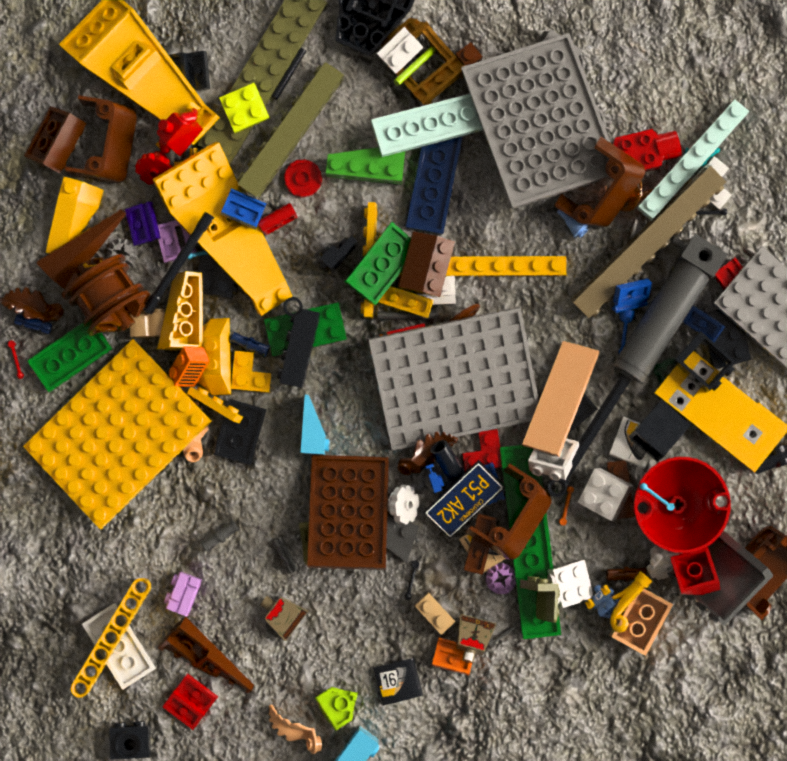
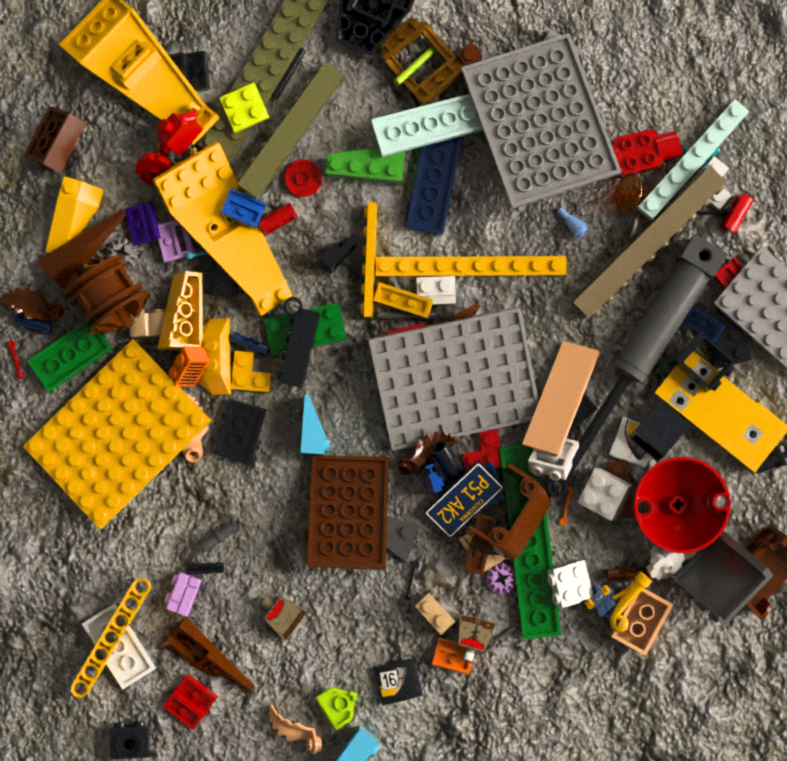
reddish brown windscreen [65,95,137,183] -> none
black piece [143,211,215,315] -> none
yellow plate [187,387,243,424] -> none
green plate [344,222,411,306] -> none
white plate [376,27,423,74] -> none
white plant [387,485,419,524] -> none
reddish brown slope [398,231,455,298] -> none
olive bracket [520,576,560,623] -> none
reddish brown windscreen [554,137,645,227] -> none
blue plate [612,278,652,313] -> none
blue hinge [618,310,635,353] -> none
medium azure hinge [640,483,675,511] -> none
red slope [670,547,720,595] -> none
none -> black axle [186,562,224,575]
none -> red brick [720,193,754,234]

